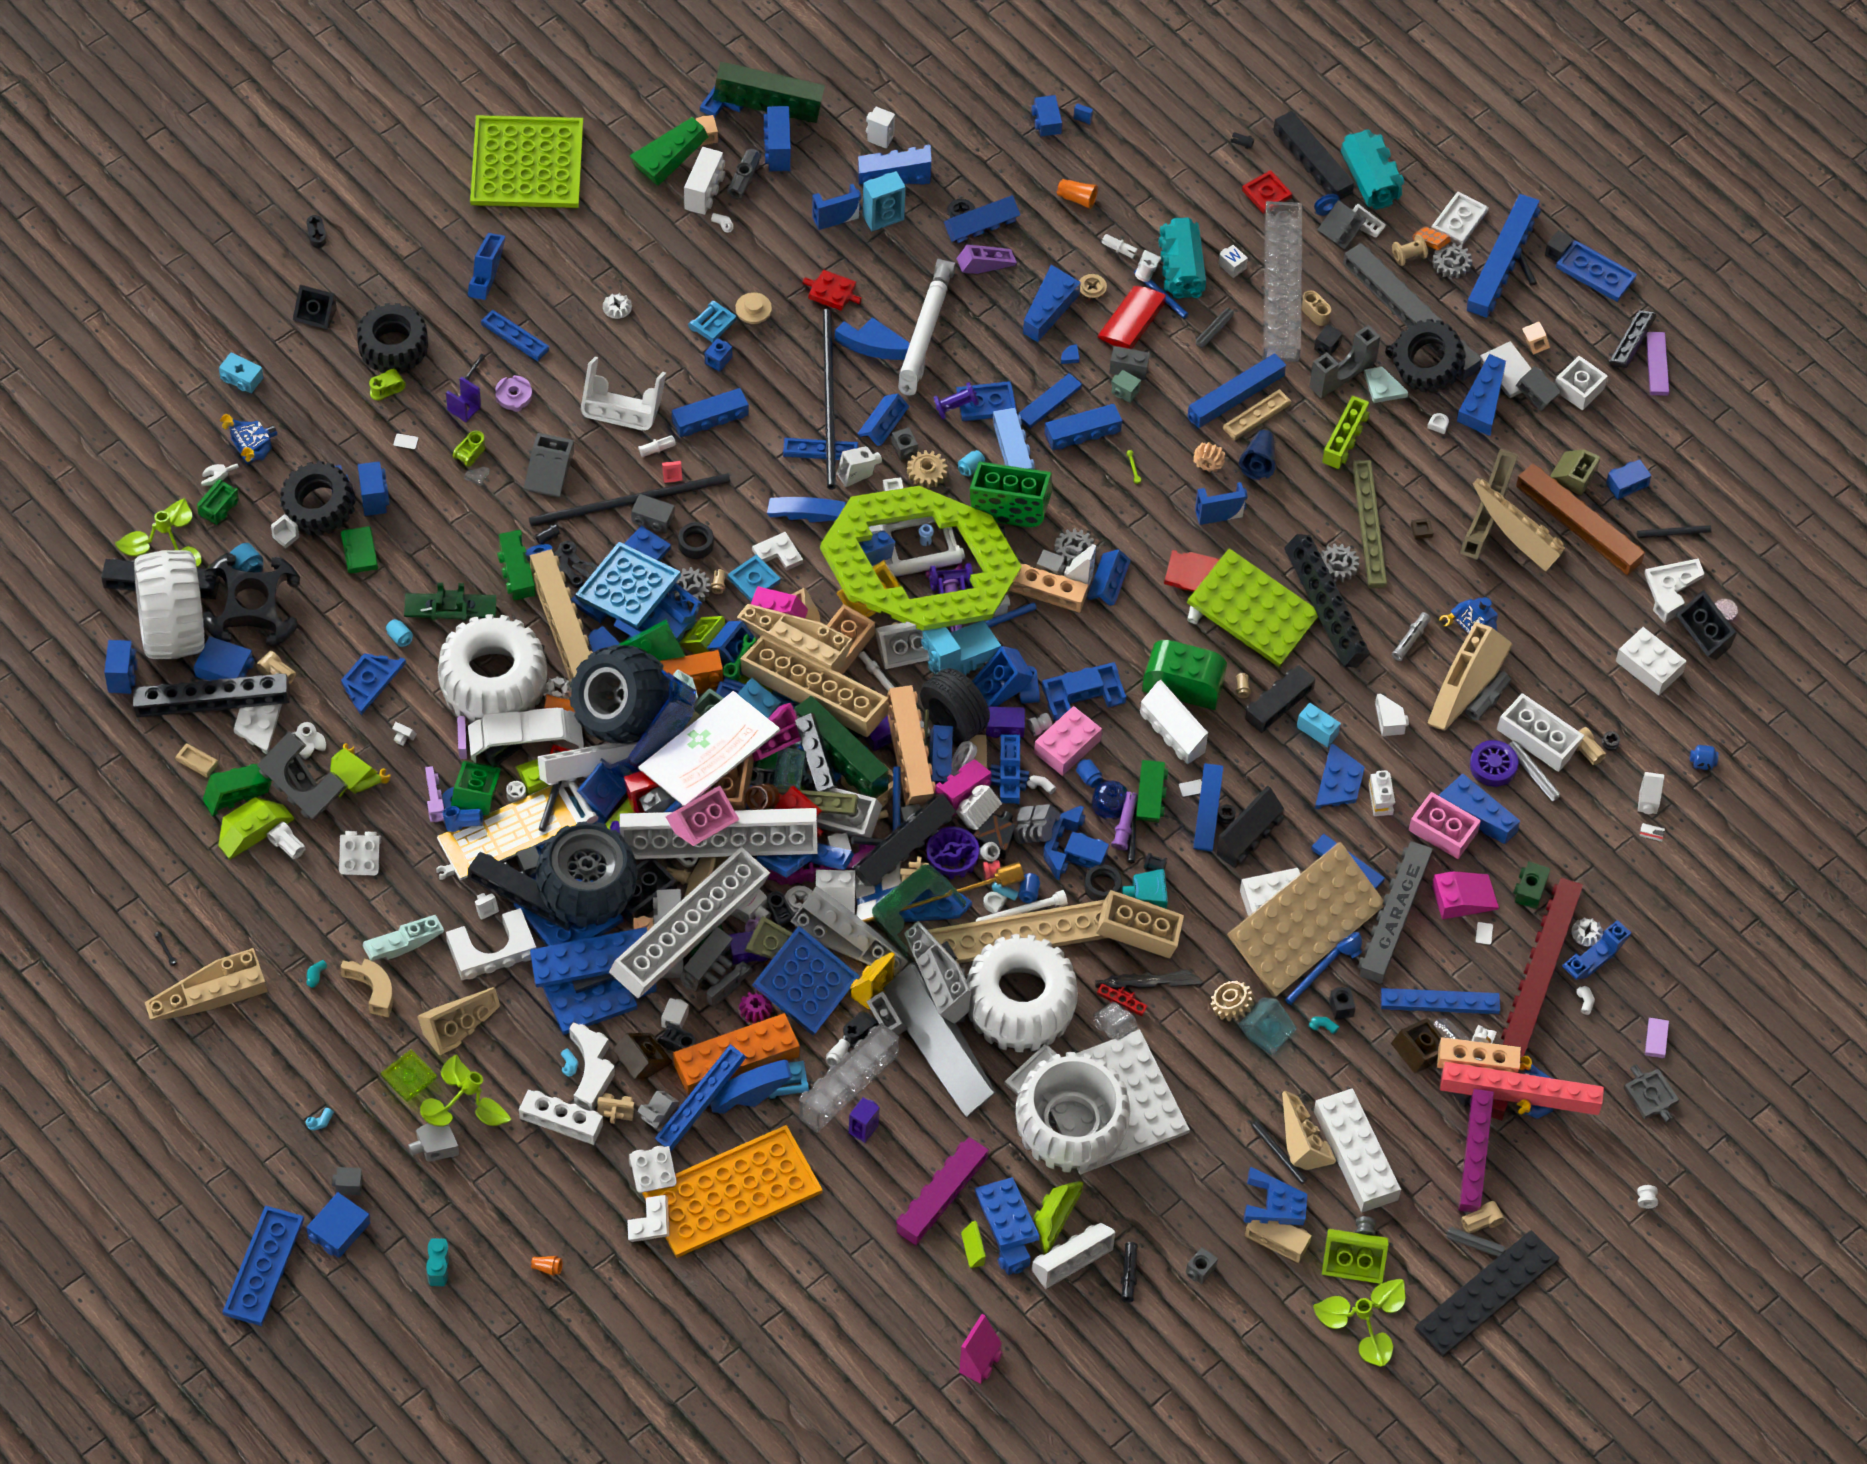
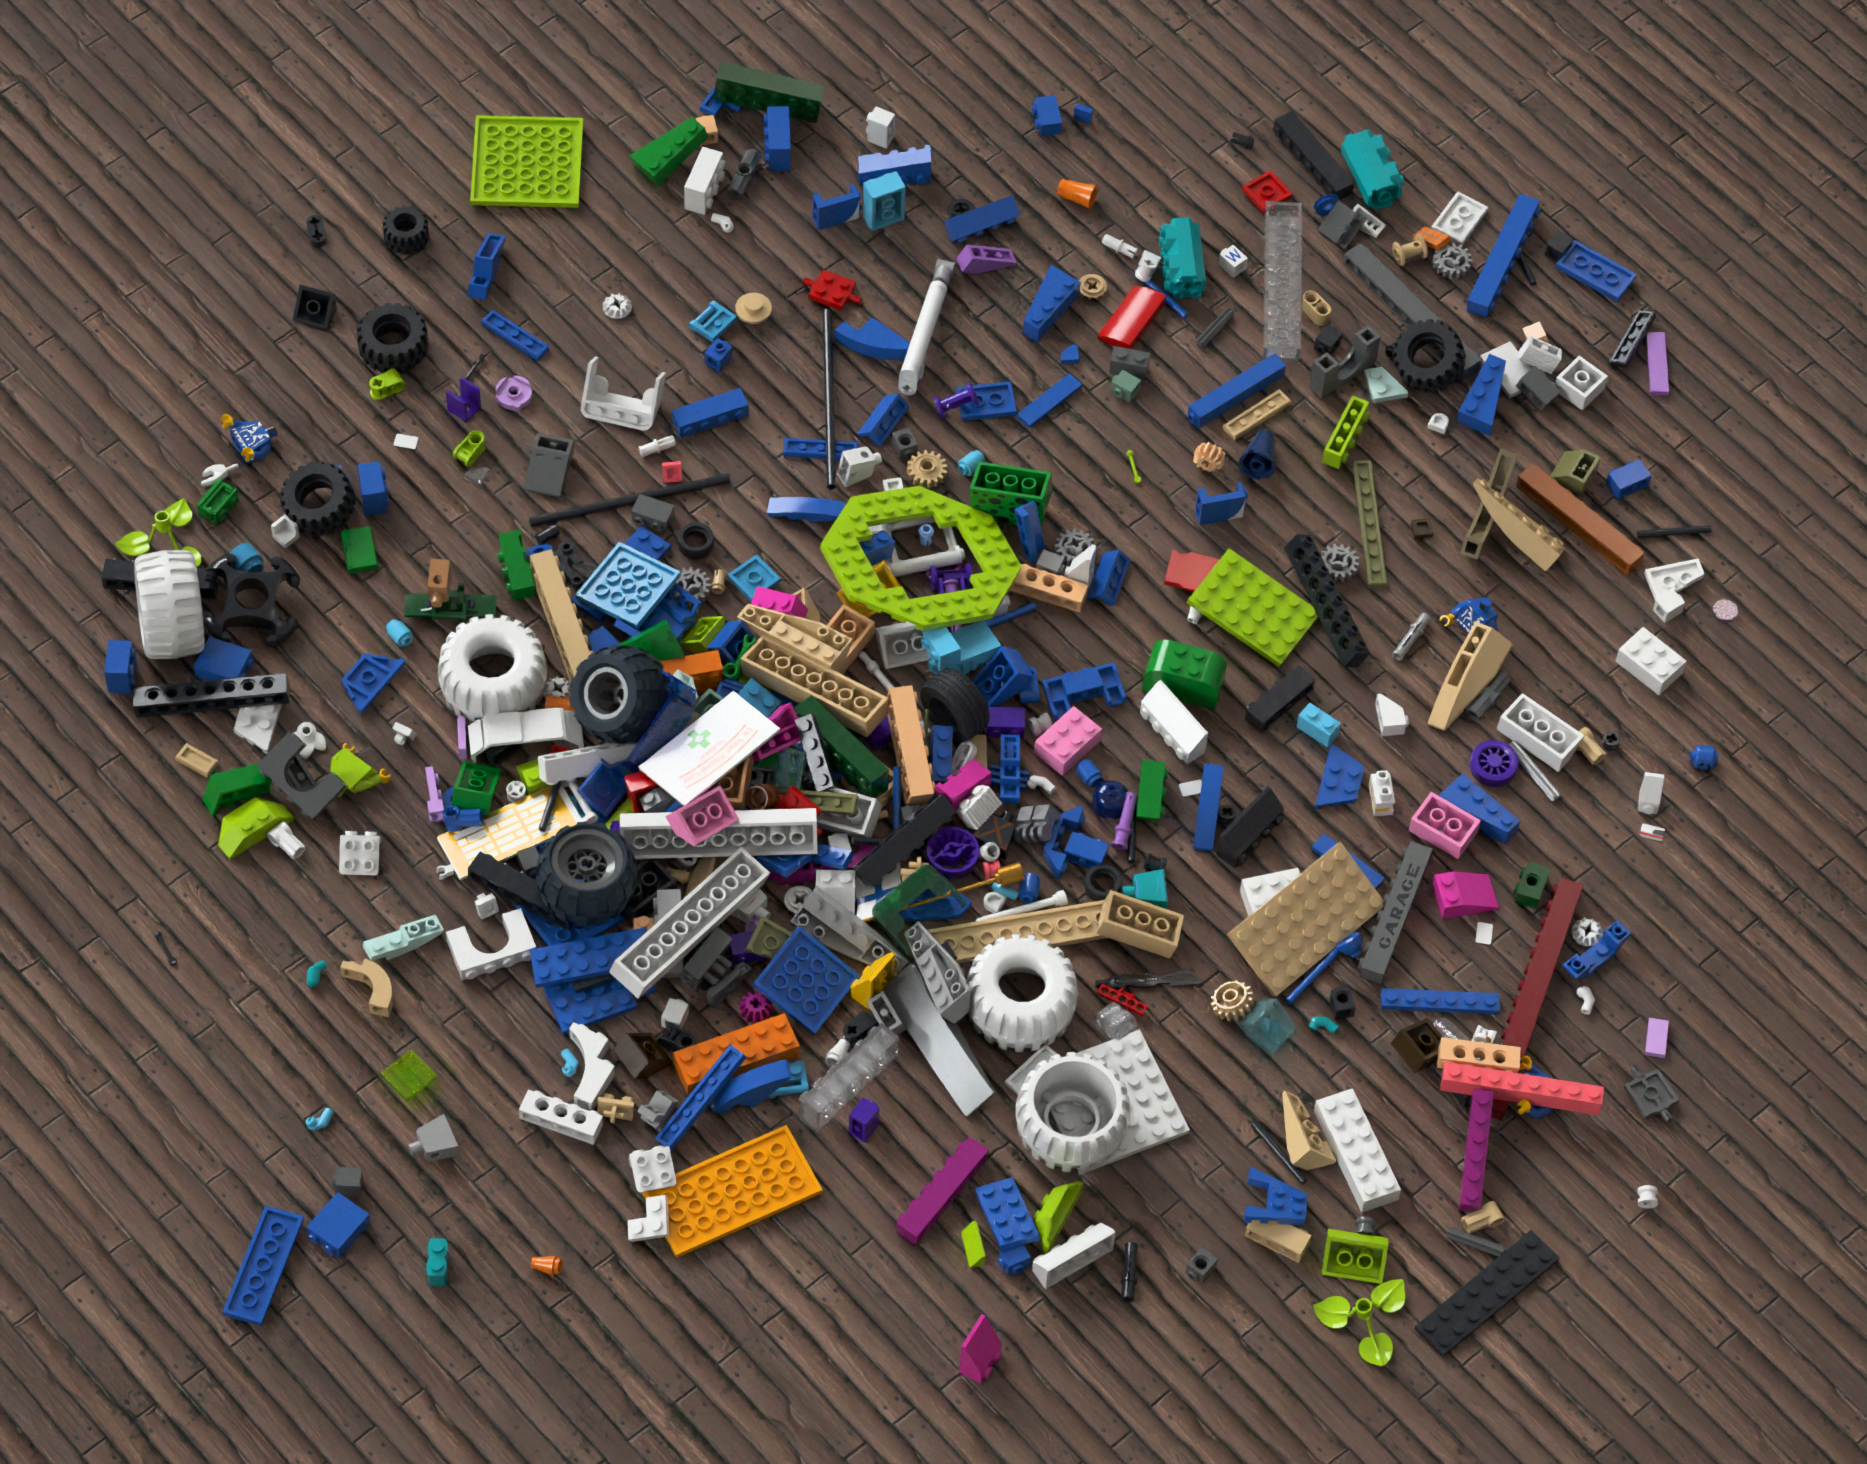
tan wedge [145,948,268,1021] -> none
medium azure brick [219,352,263,394] -> none
tan piece [256,651,296,684] -> none
tan wedge [417,987,500,1055] -> none
lime plant [420,1054,511,1127] -> none
white plate [752,532,803,571] -> none
black piece [767,891,795,927] -> none
light blue brick [993,408,1035,470] -> none
blue brick [1044,404,1122,450] -> none
tan pin [1236,673,1251,698] -> none
black slope [1676,590,1737,660] -> none
none -> black tyre [382,205,429,255]
none -> medium nougat torso [428,559,452,607]
none -> blue panel [1014,501,1045,563]
none -> white brick [1519,335,1562,374]

